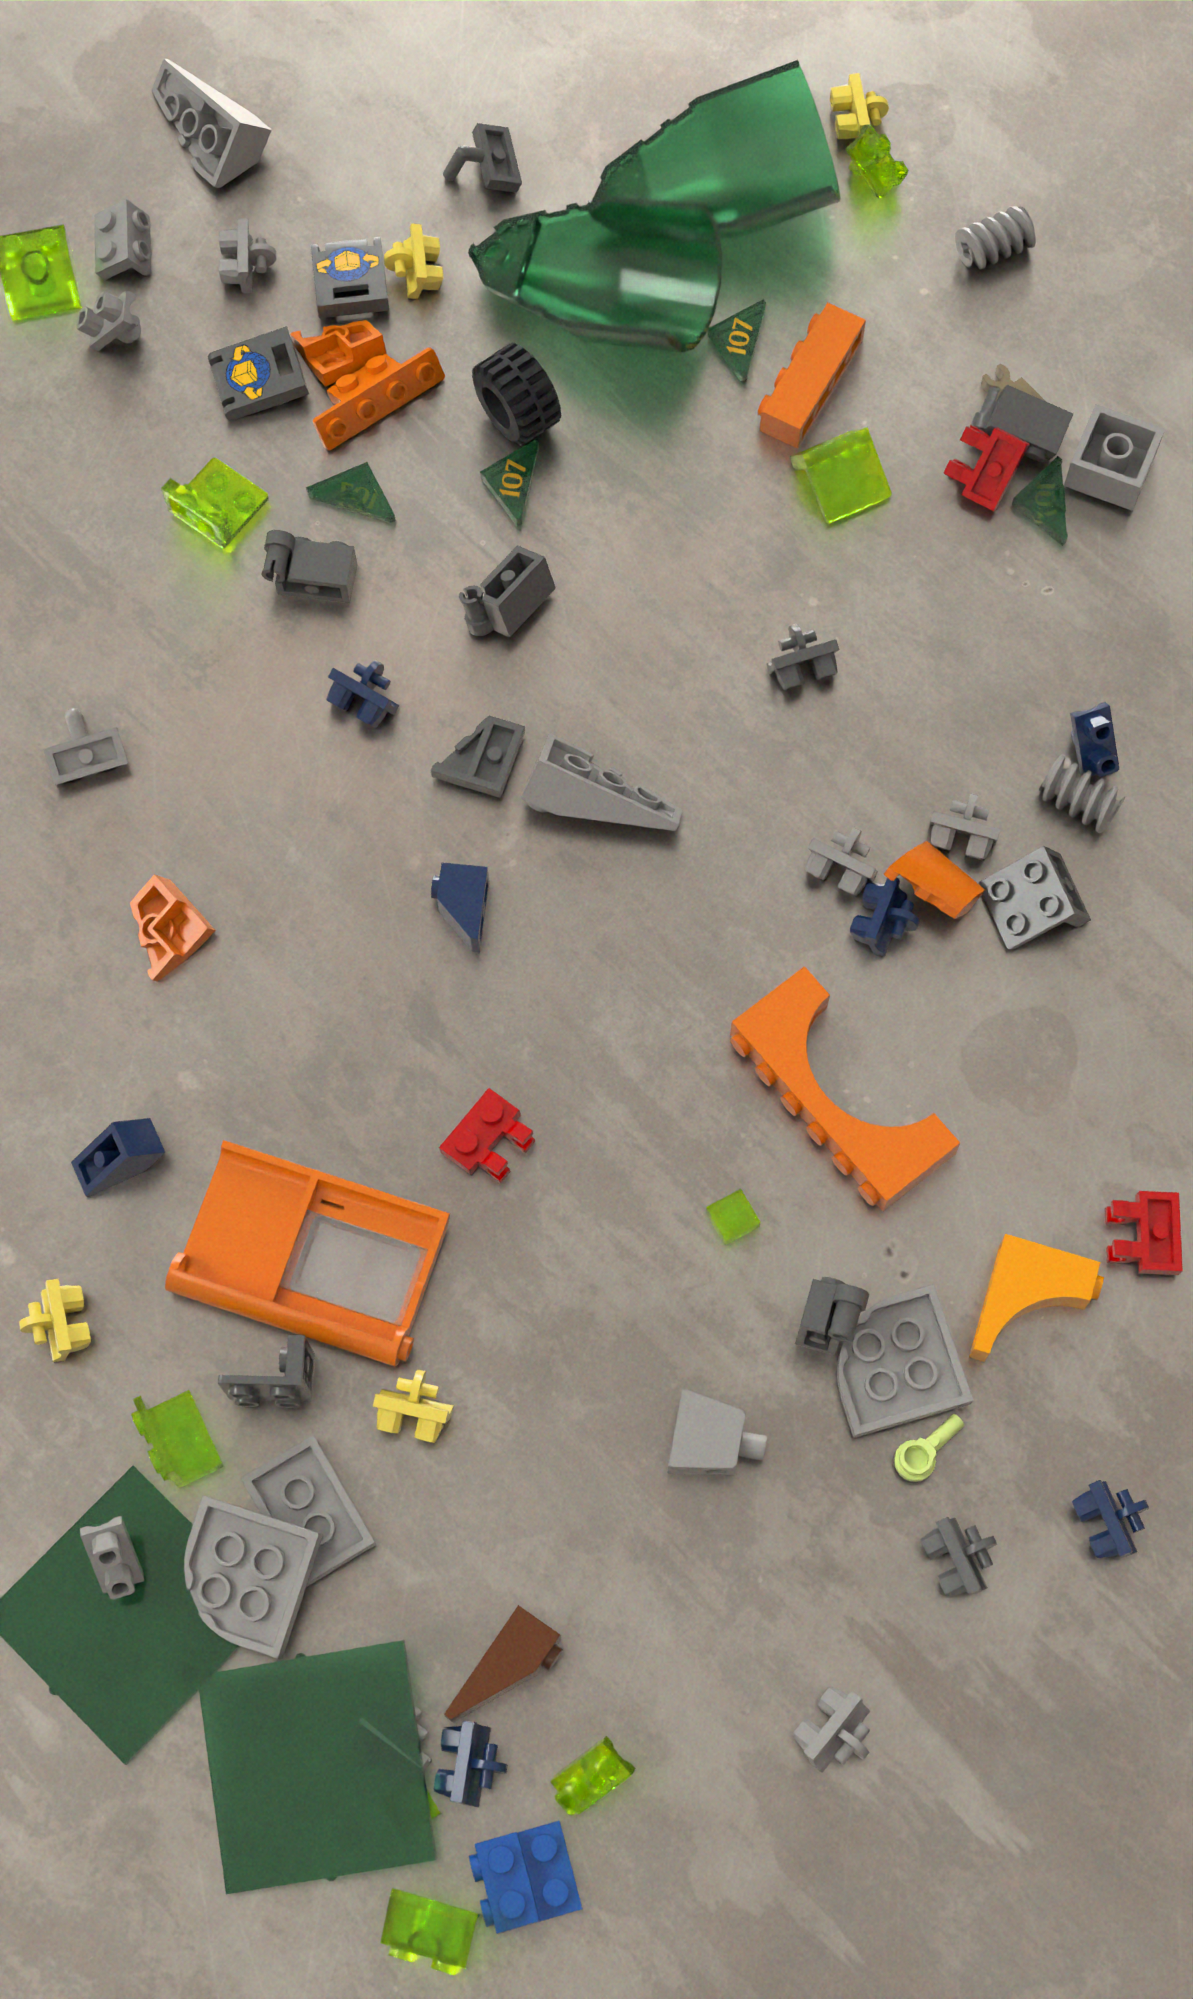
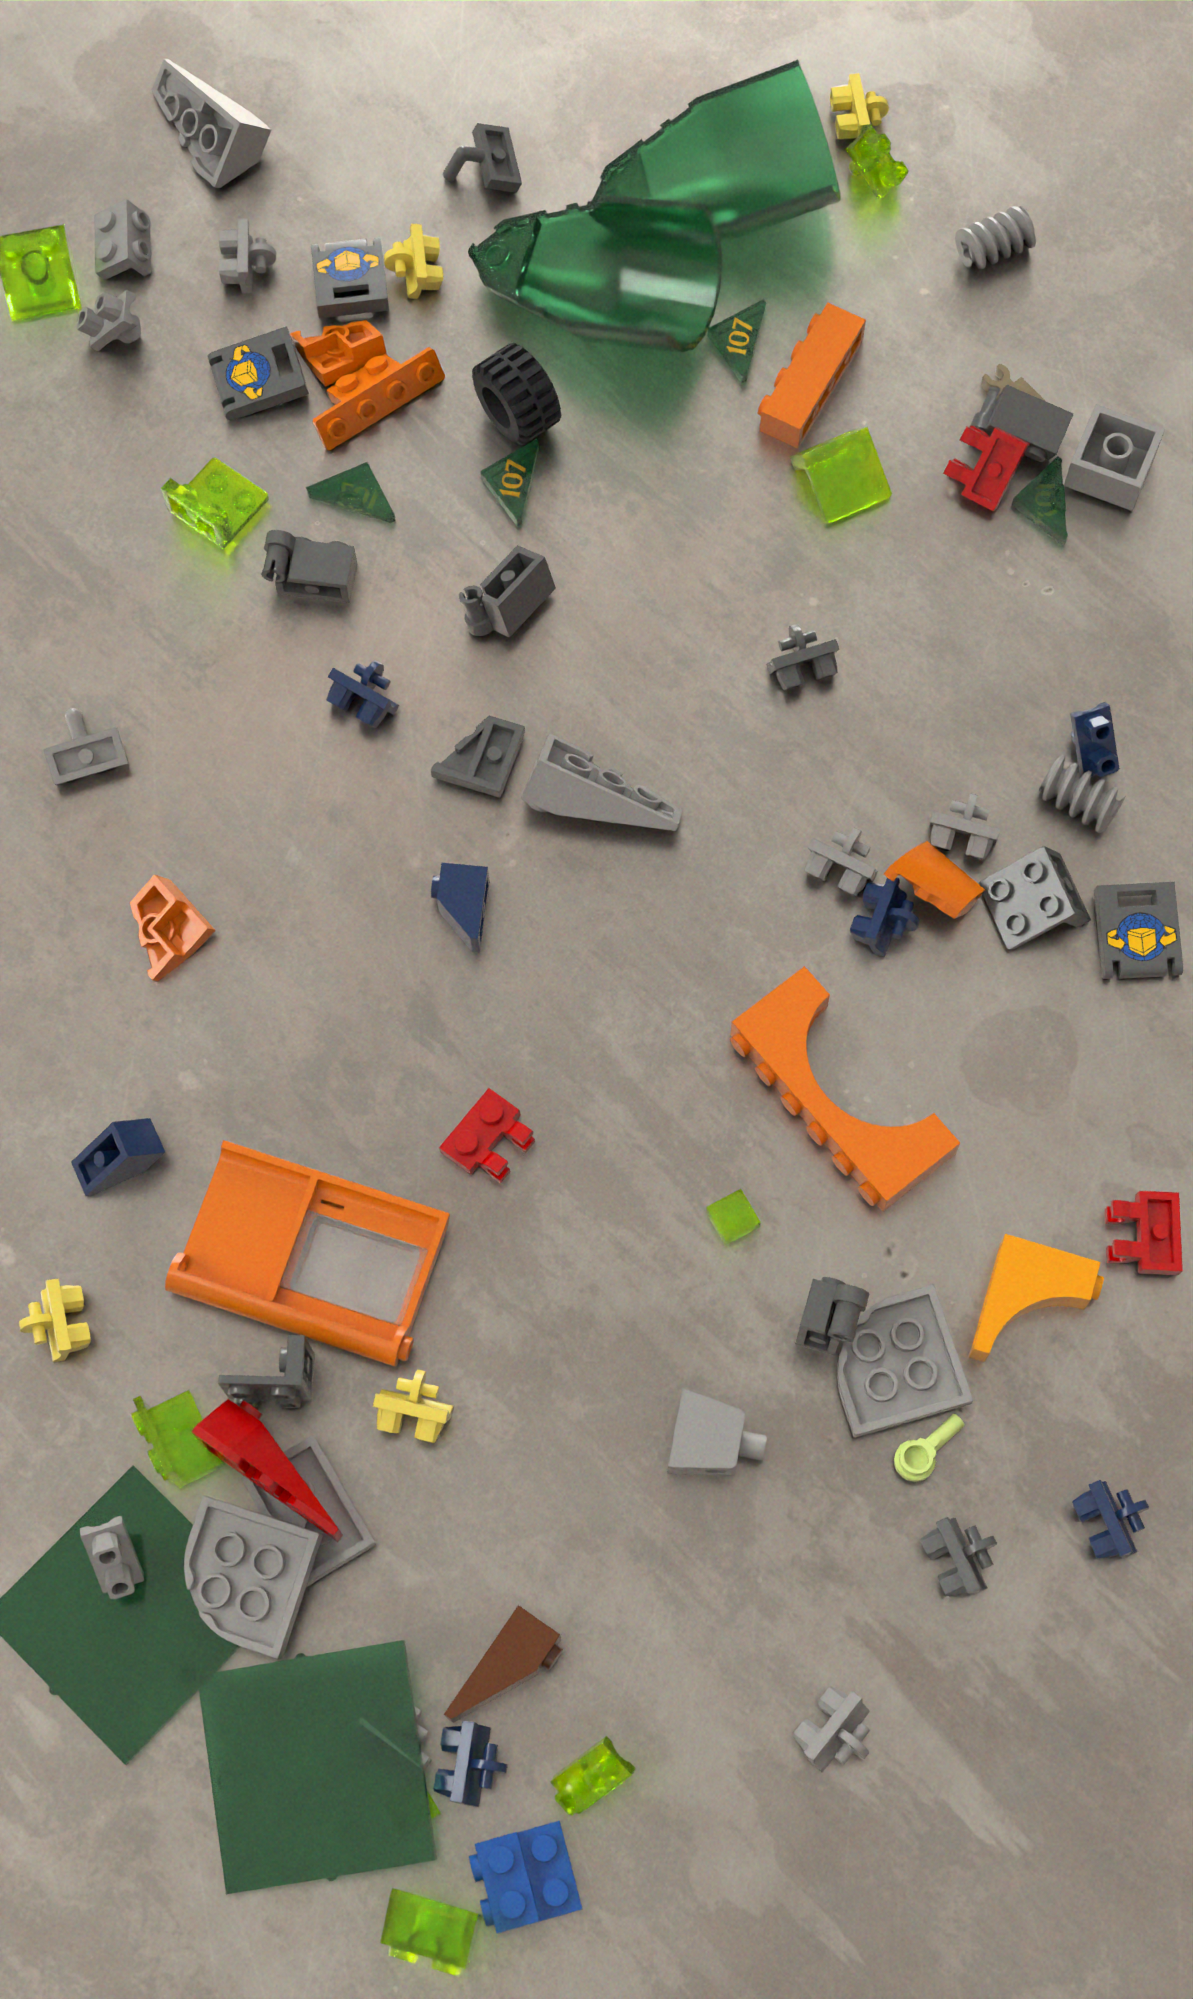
none -> red wedge [191,1399,343,1542]
none -> dark grey container [1094,882,1183,979]

